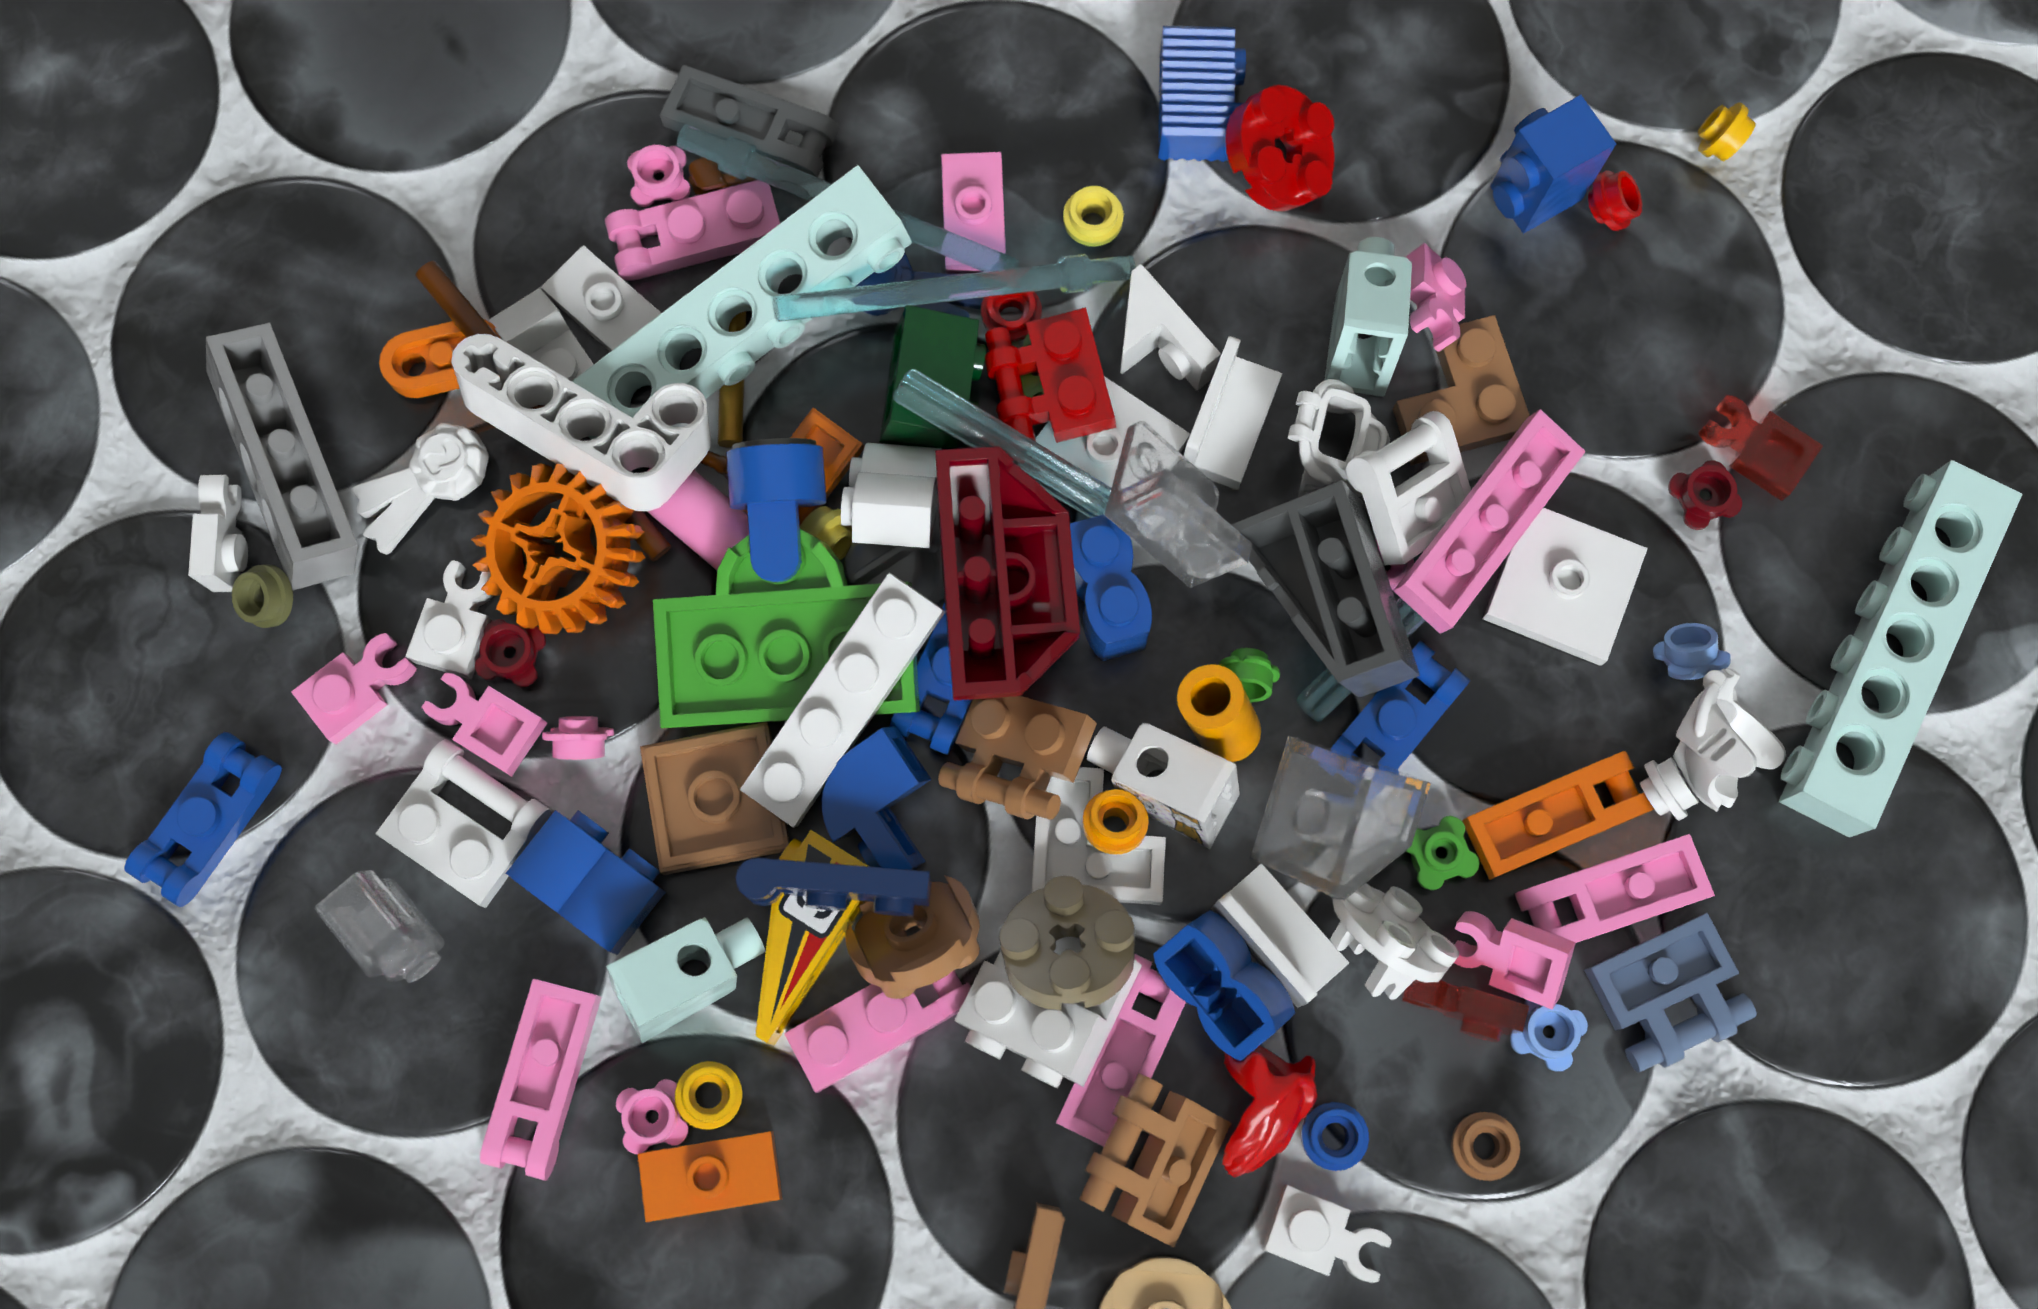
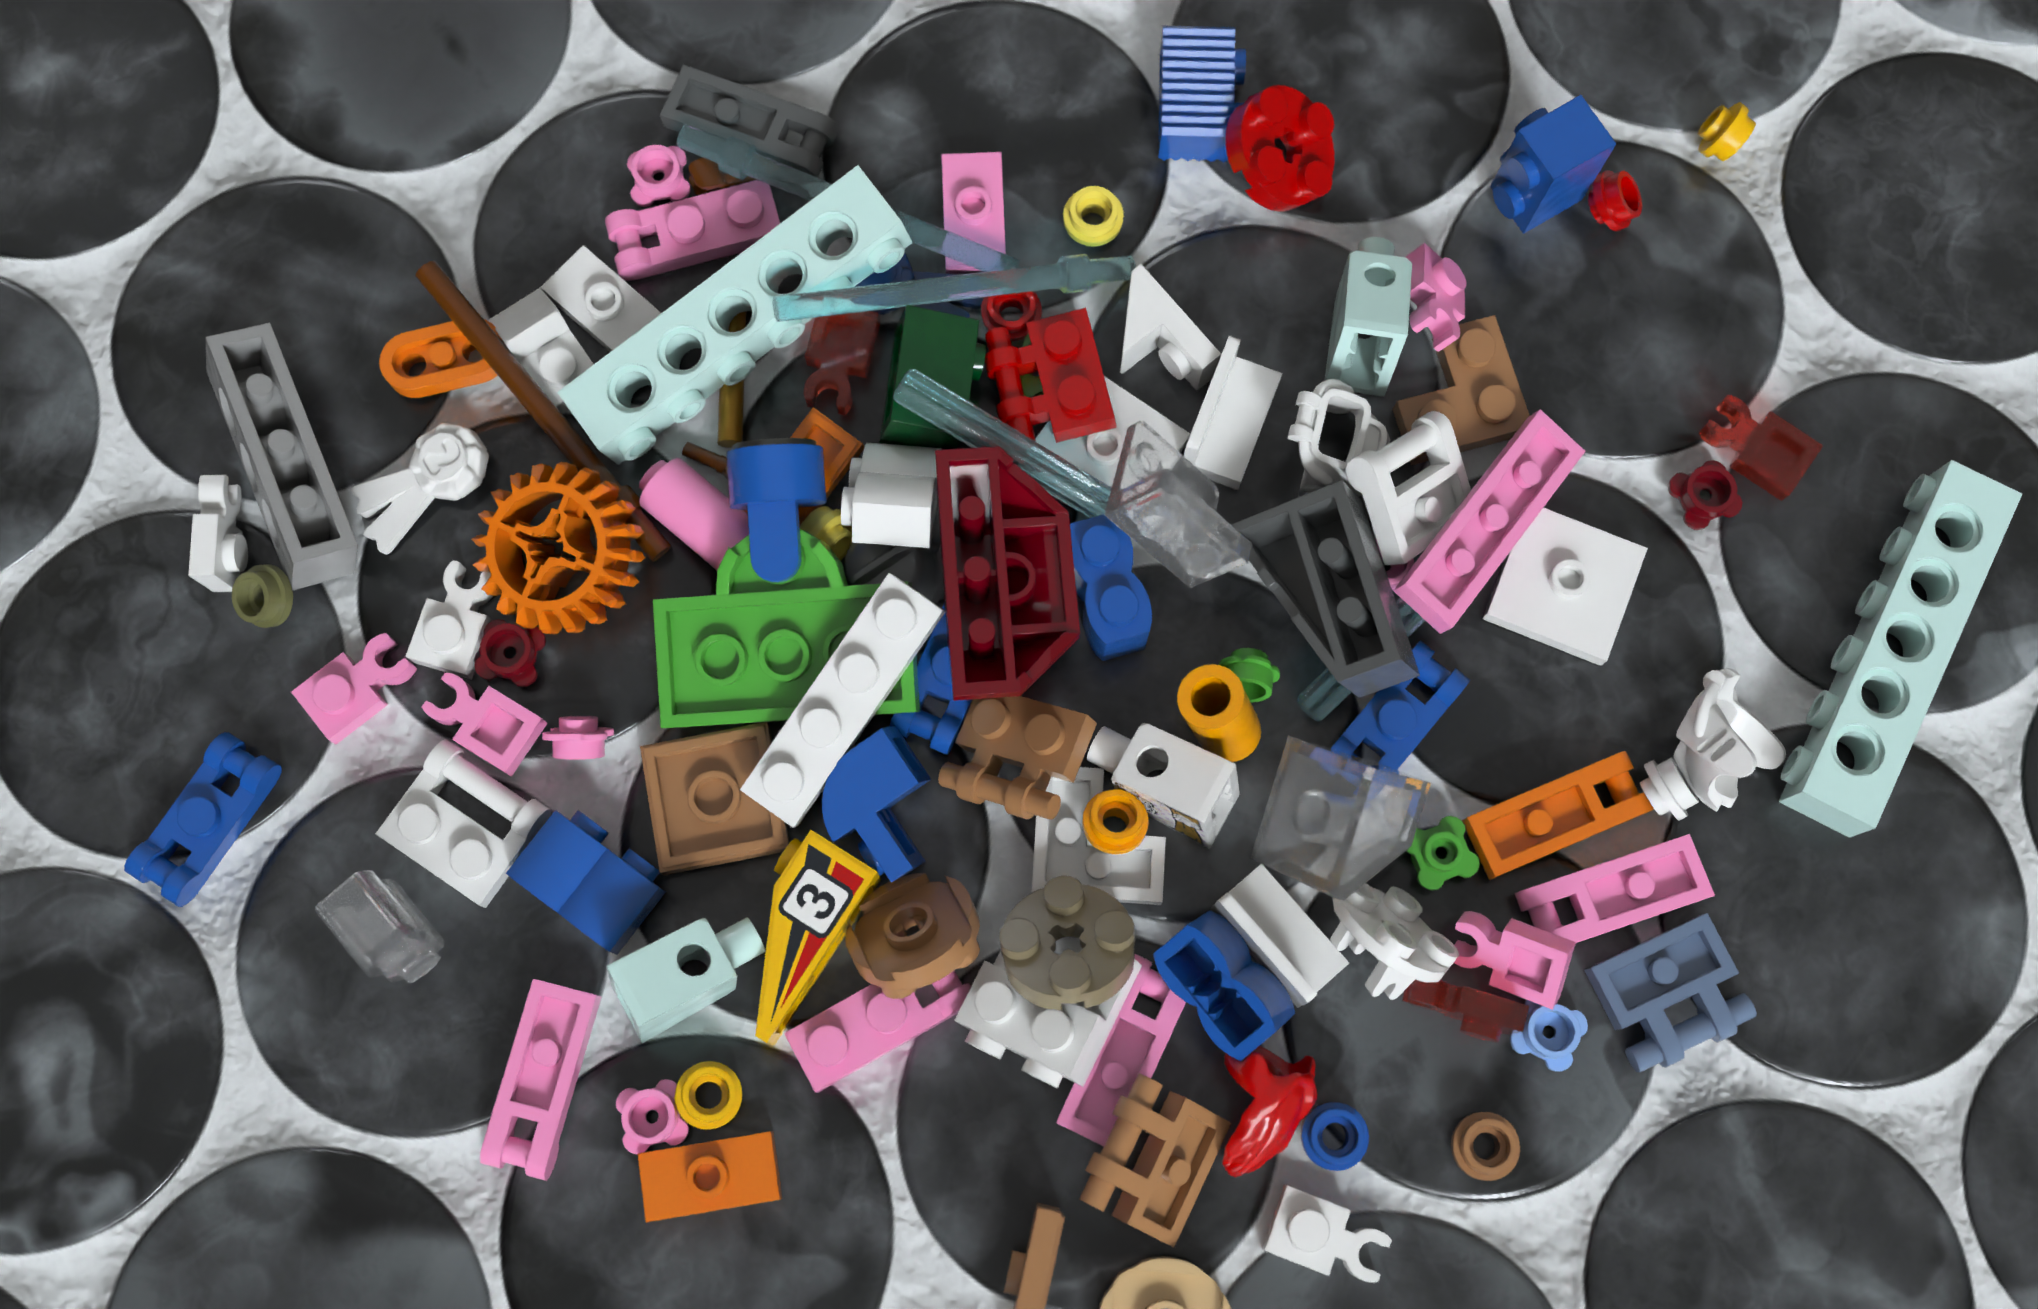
white beam [451,334,711,511] -> none
dark blue plate [736,858,931,916] -> none
light blue plate [1653,623,1731,680] -> none
none -> clear red plate [804,305,881,415]

